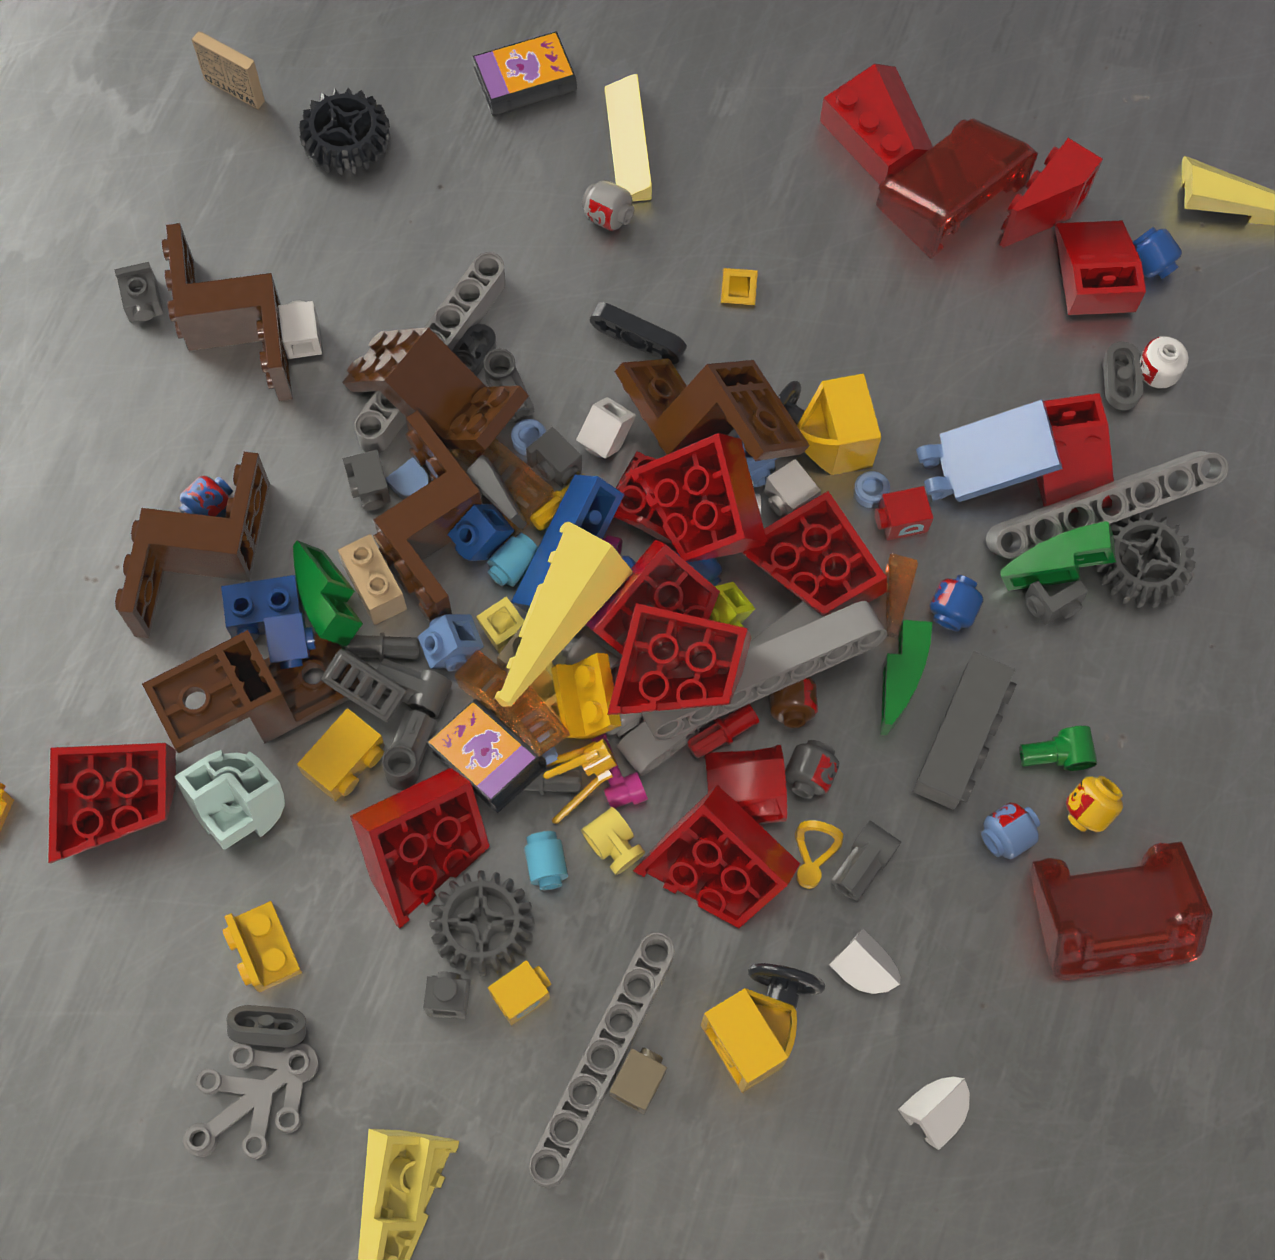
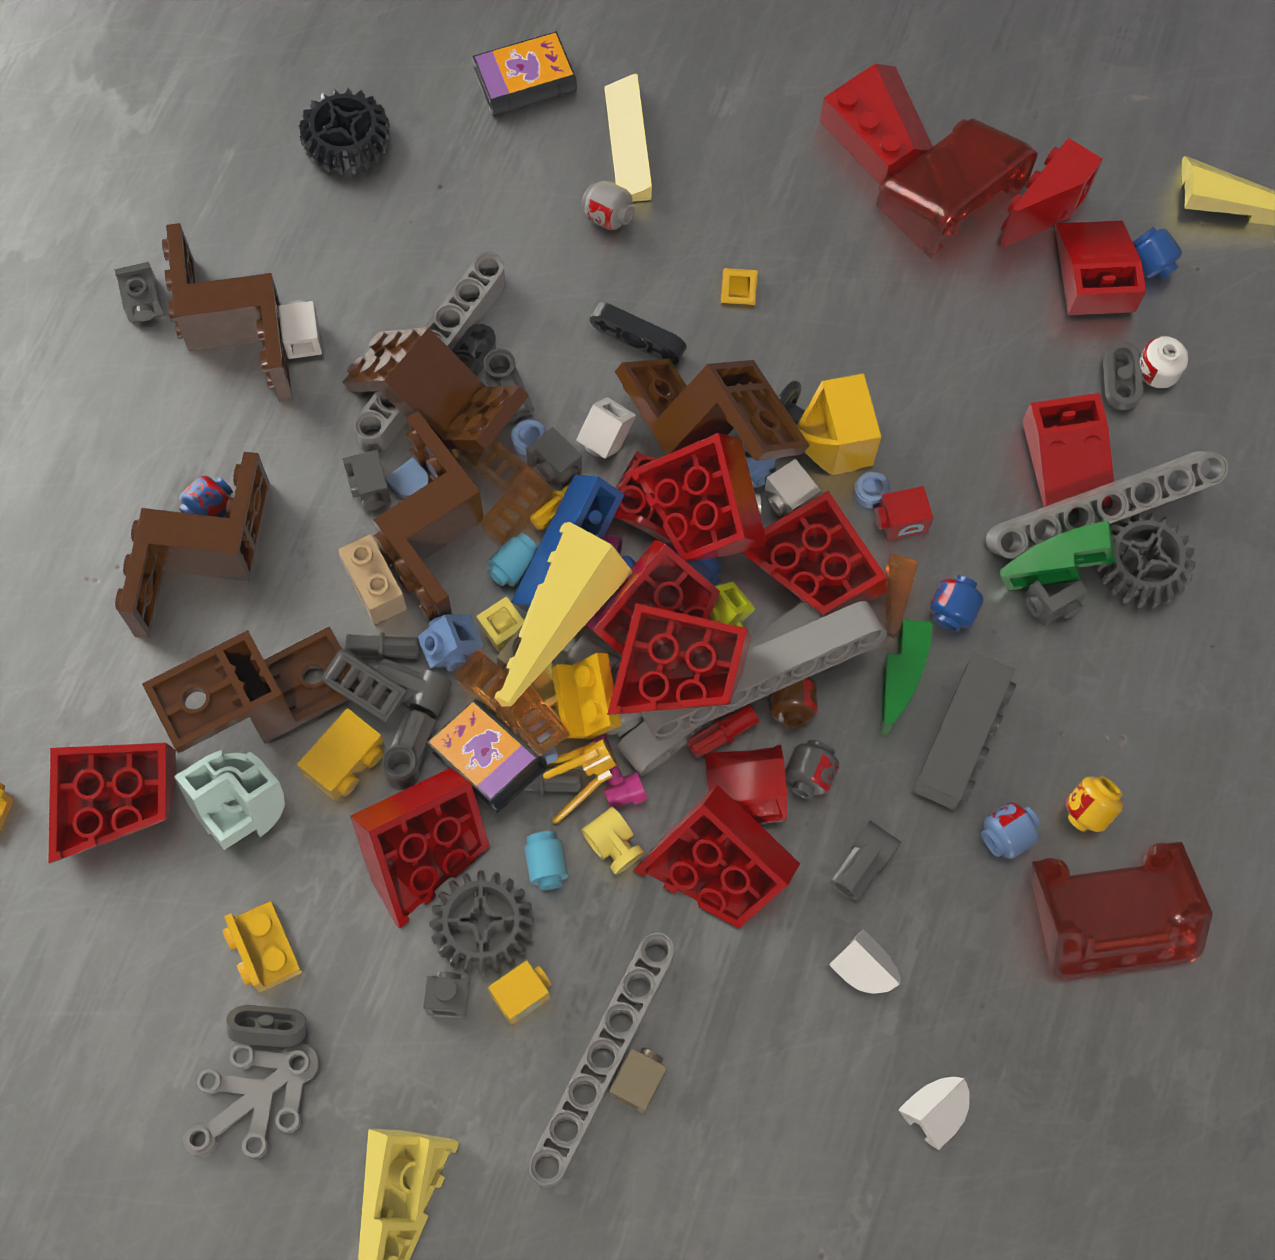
tan tile [192,31,265,109] -> none
blue brick [221,575,303,640] -> none
blue brick [264,612,316,669] -> none
green slope [293,540,363,647] -> none
blue brick [447,504,515,561] -> none
dark grey slope [465,455,527,529] -> none
yellow piece [700,963,825,1093] -> none
yellow piece [795,820,844,889] -> none
tile [916,399,1063,502] -> none
green pin [1019,726,1097,771] -> none

